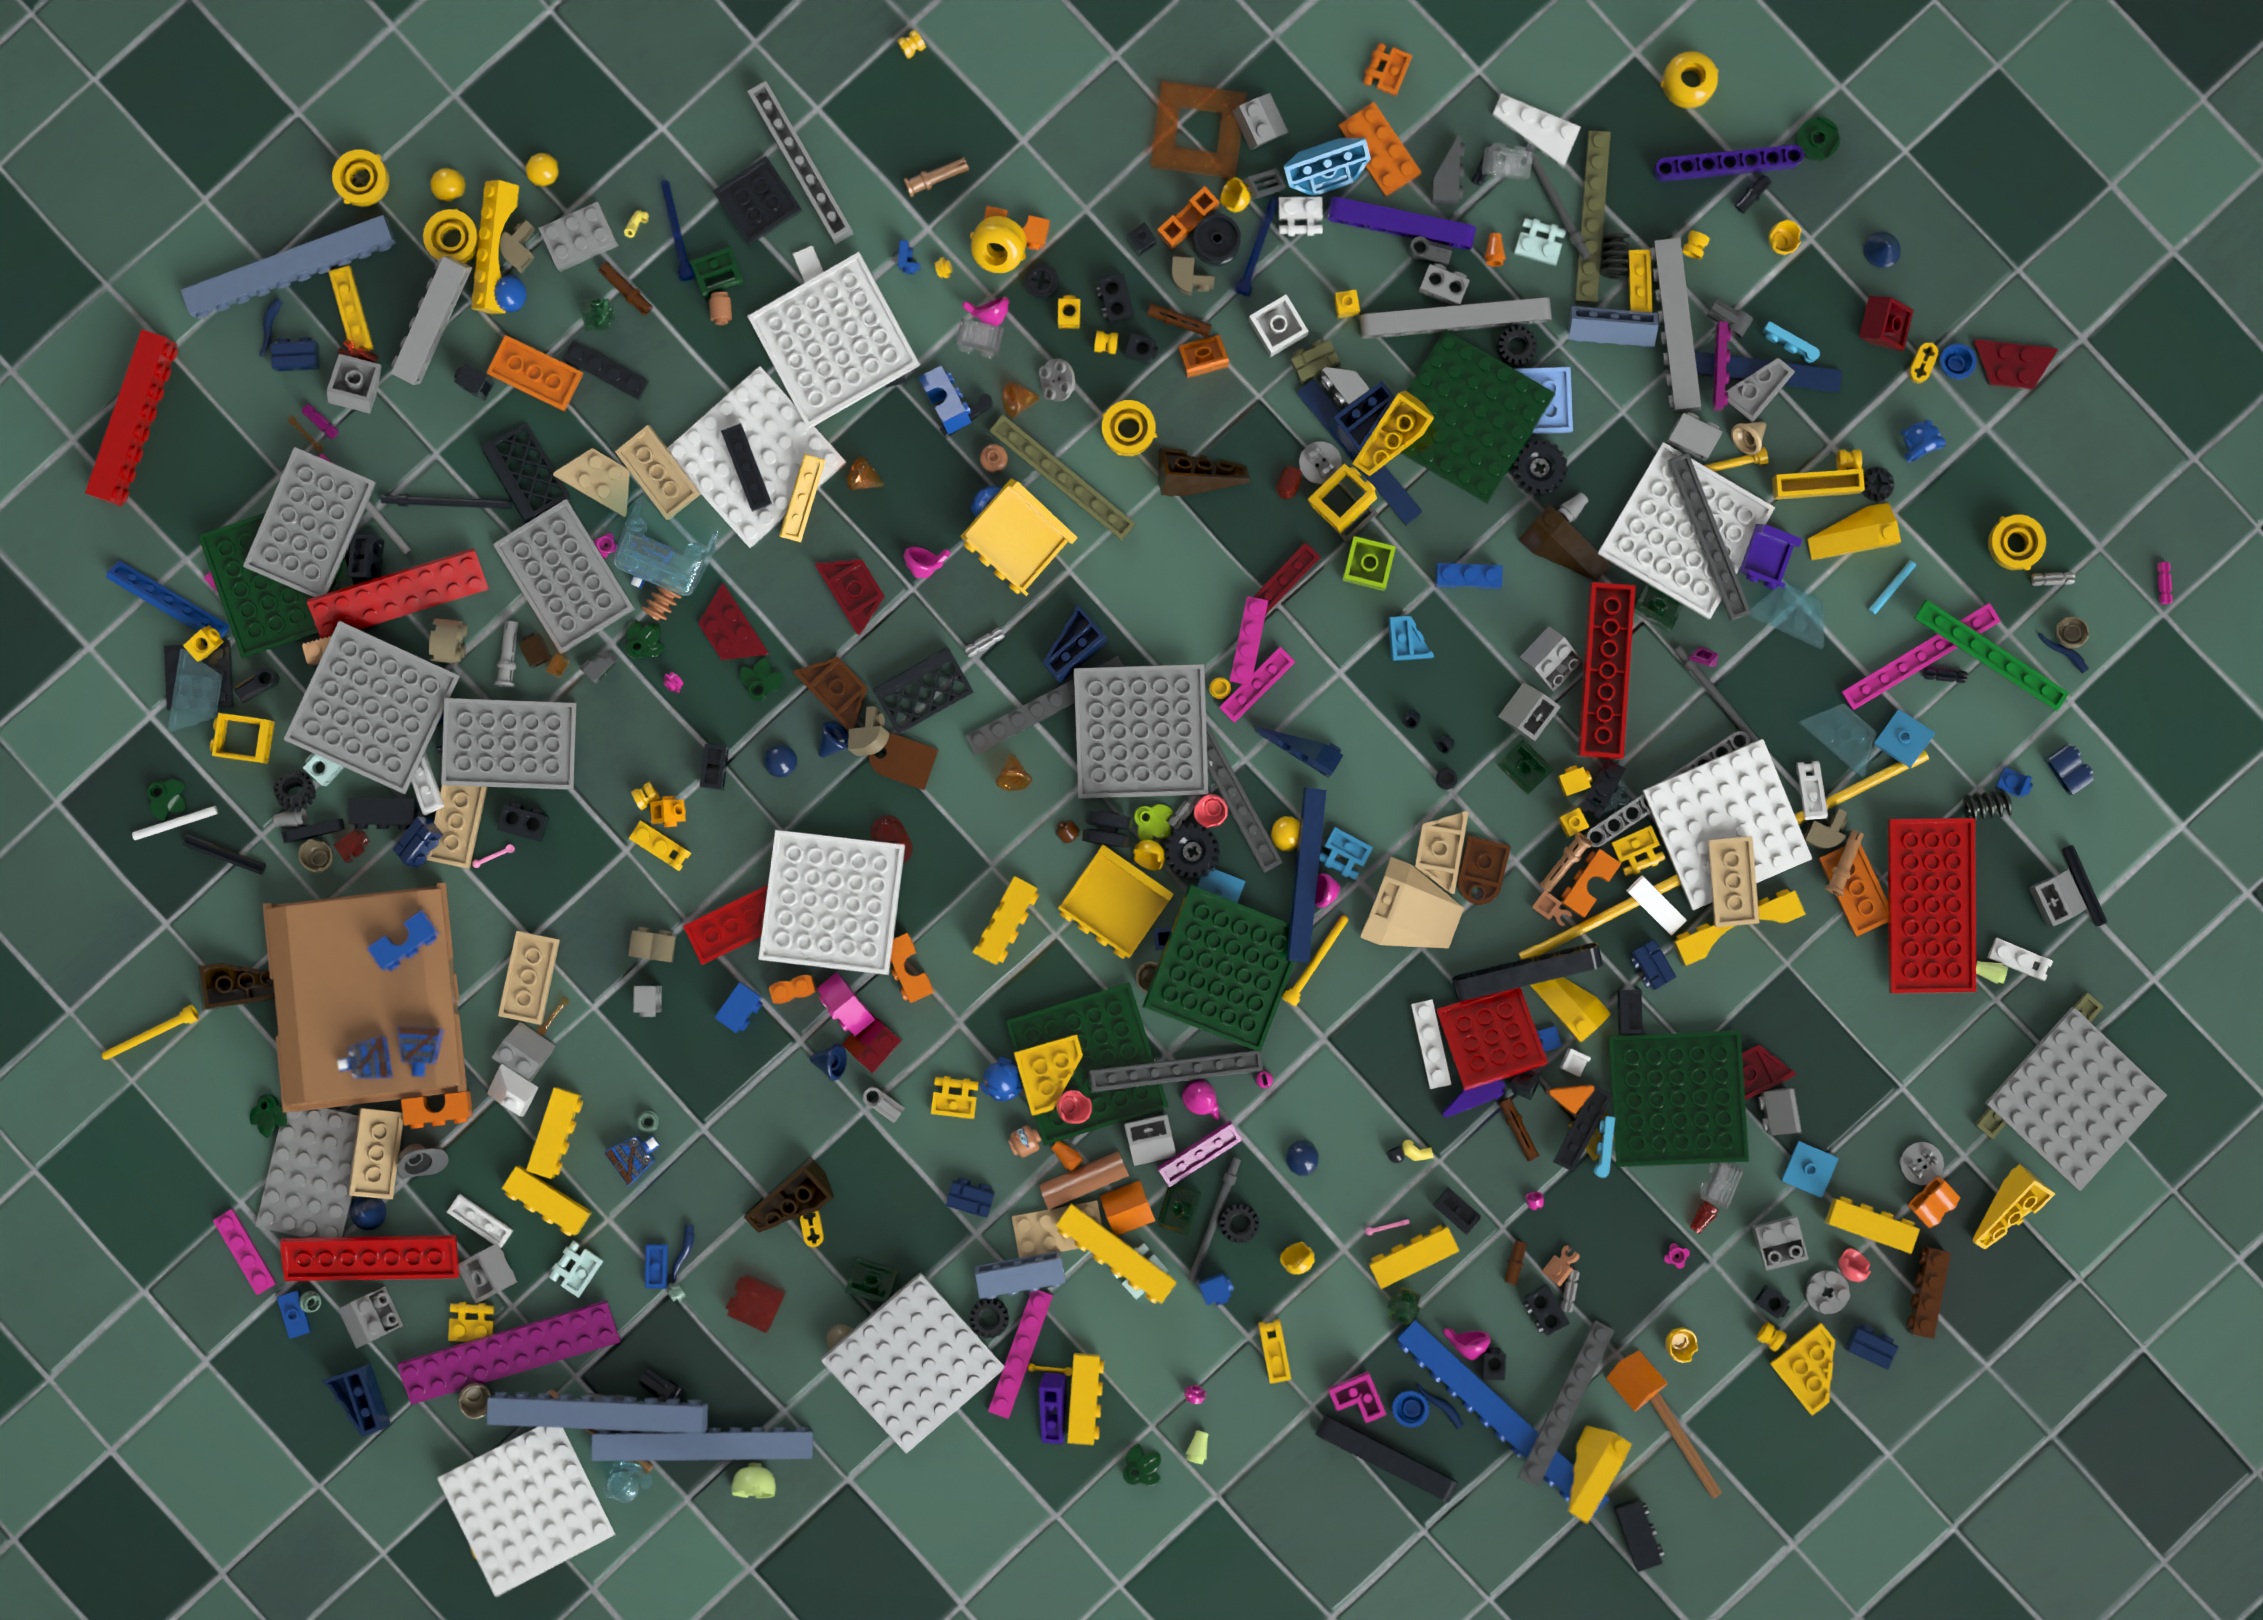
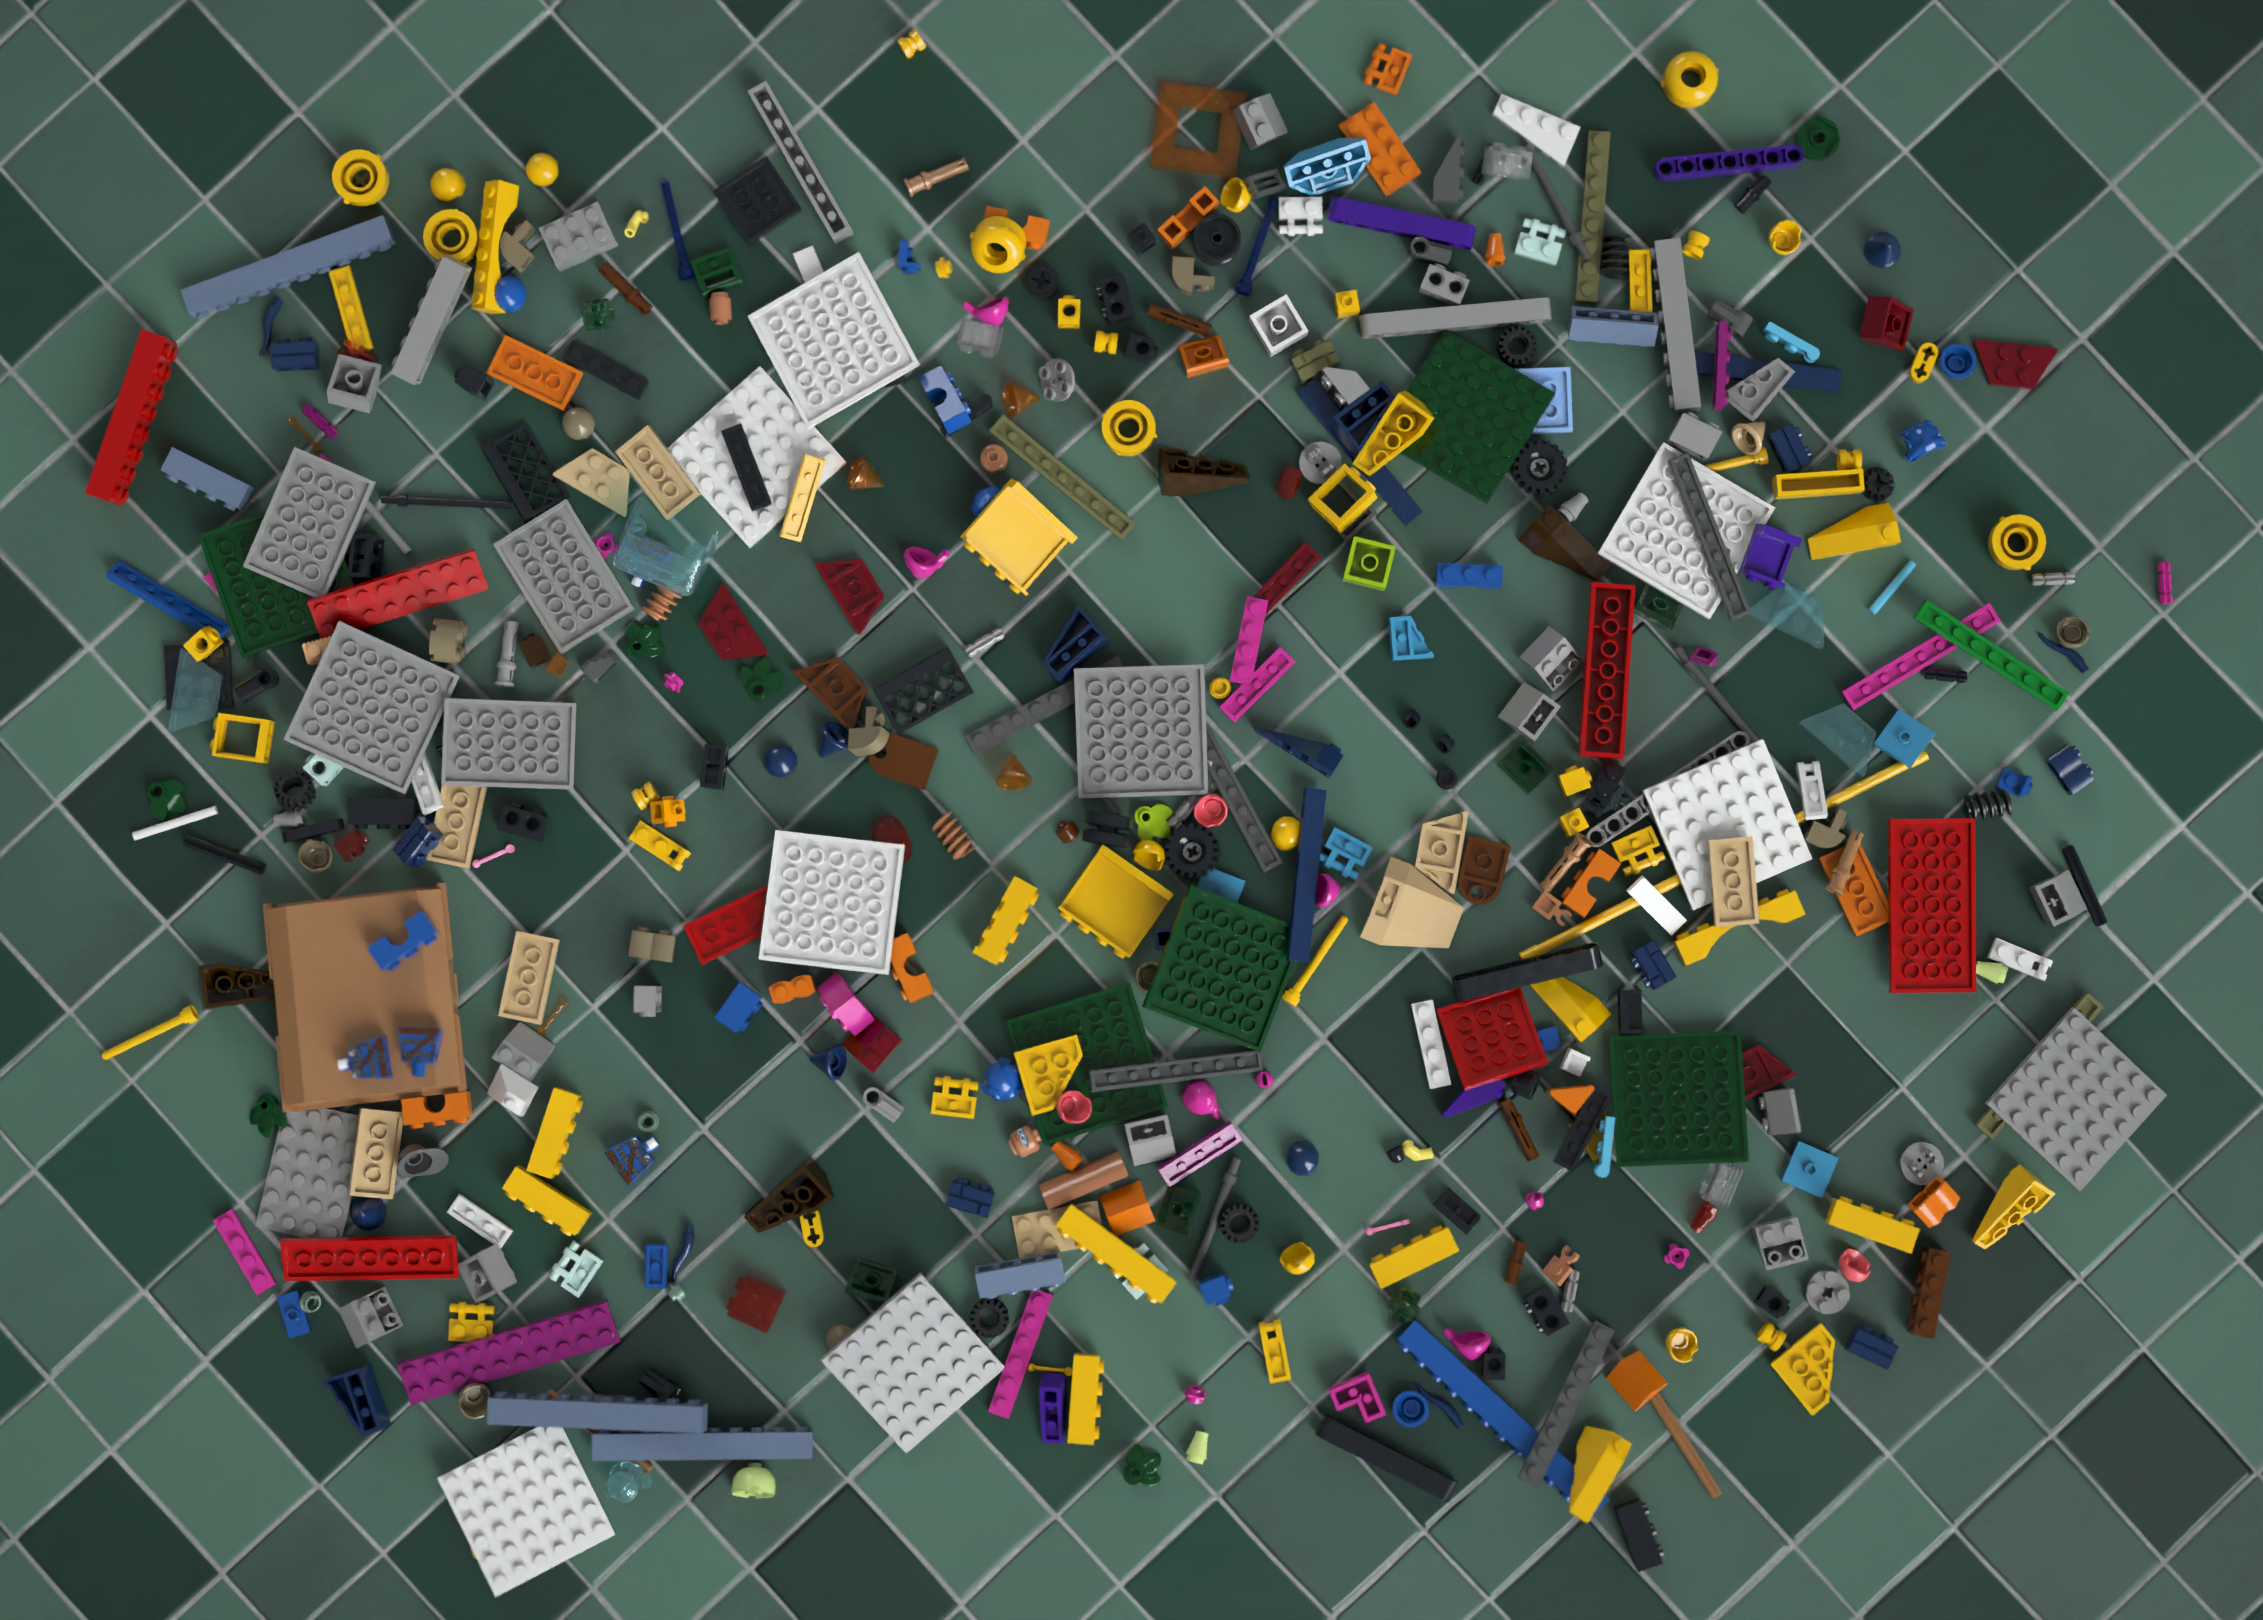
none -> sand blue brick [160,447,254,511]
none -> dark tan hair [561,407,595,440]
none -> nougat piece [932,811,977,860]
none -> dark blue brick [1767,423,1812,474]

